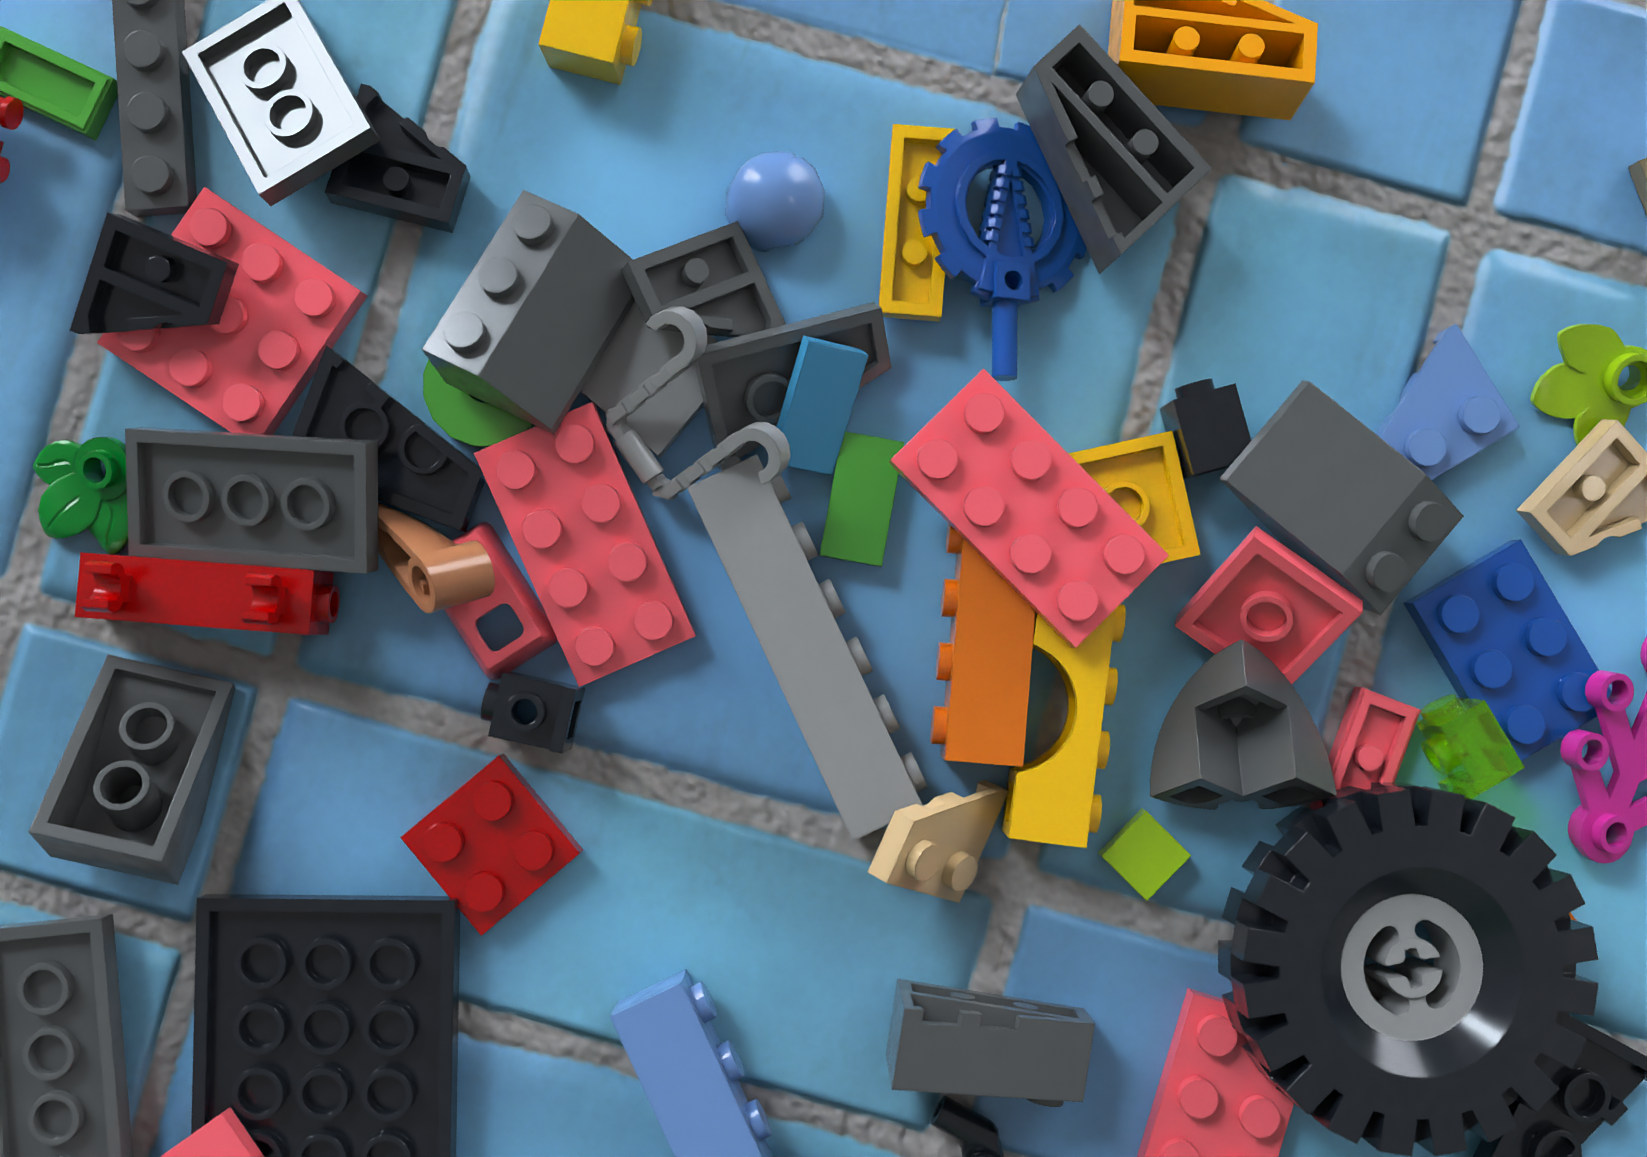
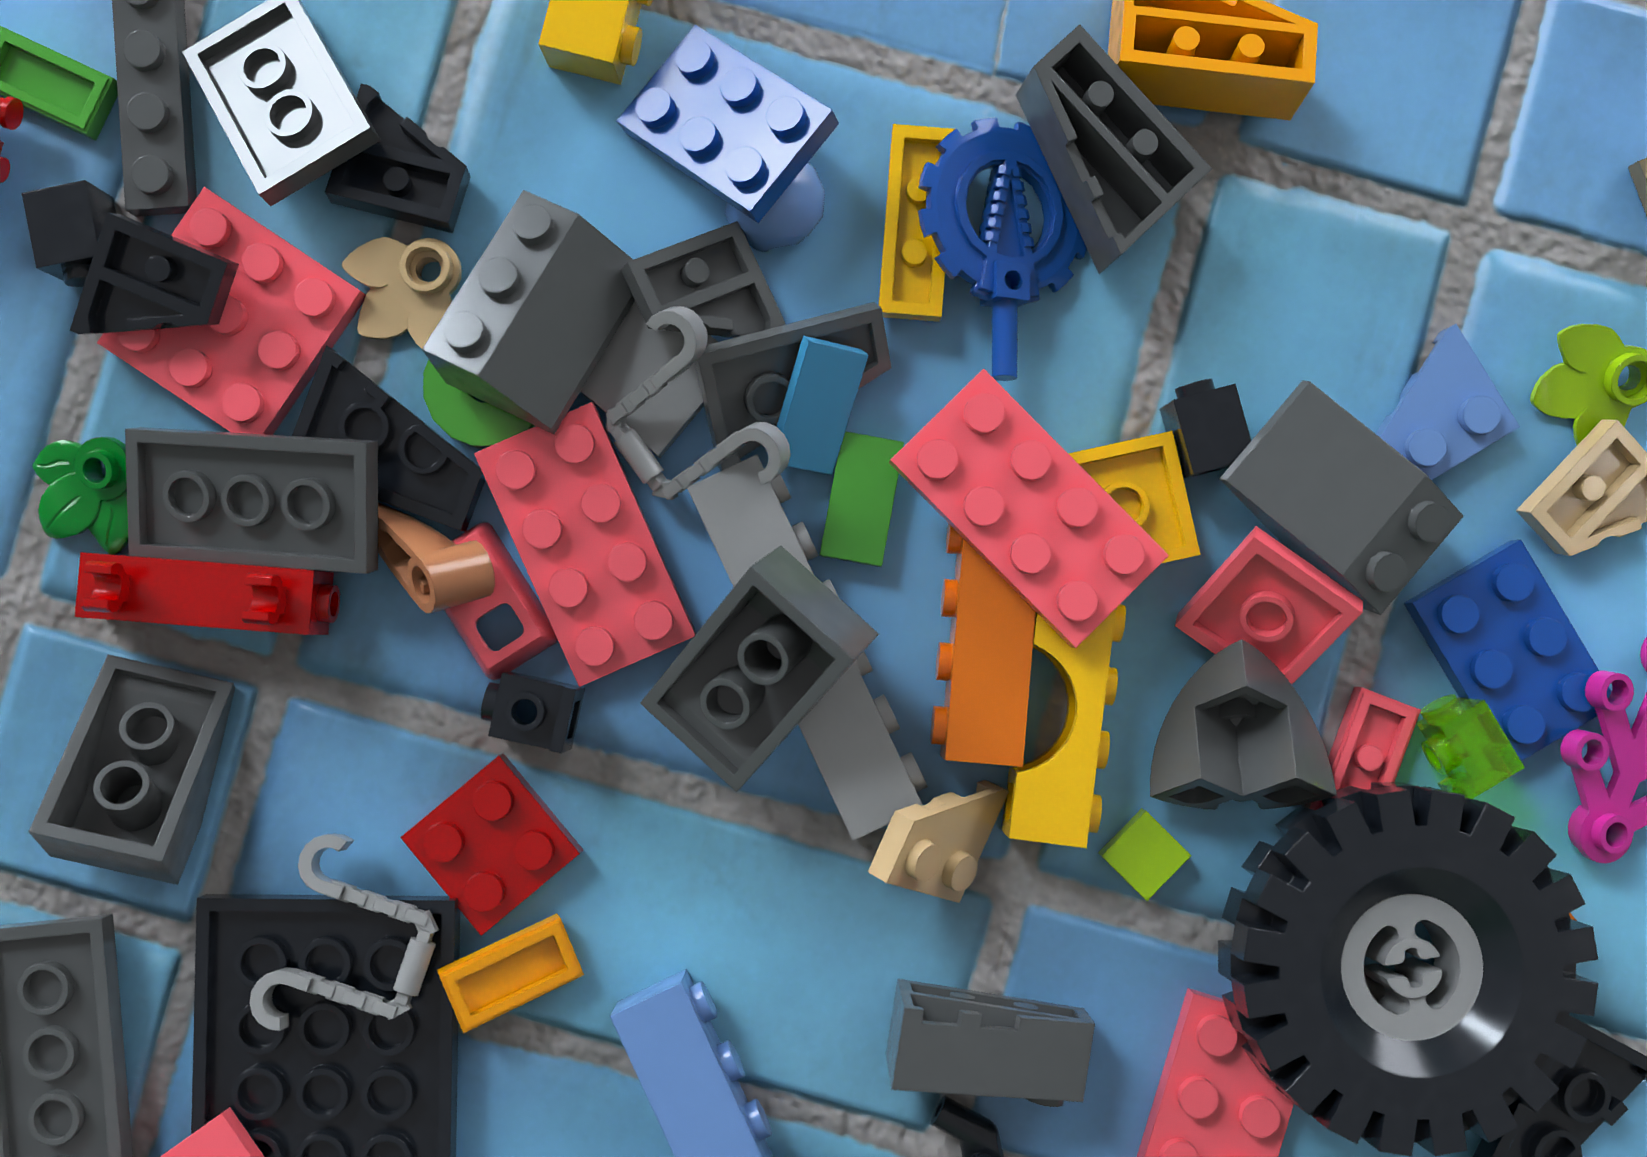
none -> black brick [22,180,117,287]
none -> light grey piece [250,833,439,1031]
none -> tan plate [341,237,462,349]
none -> light orange tile [437,913,584,1034]
none -> plate [617,25,839,223]
none -> dark grey slope [640,545,879,792]

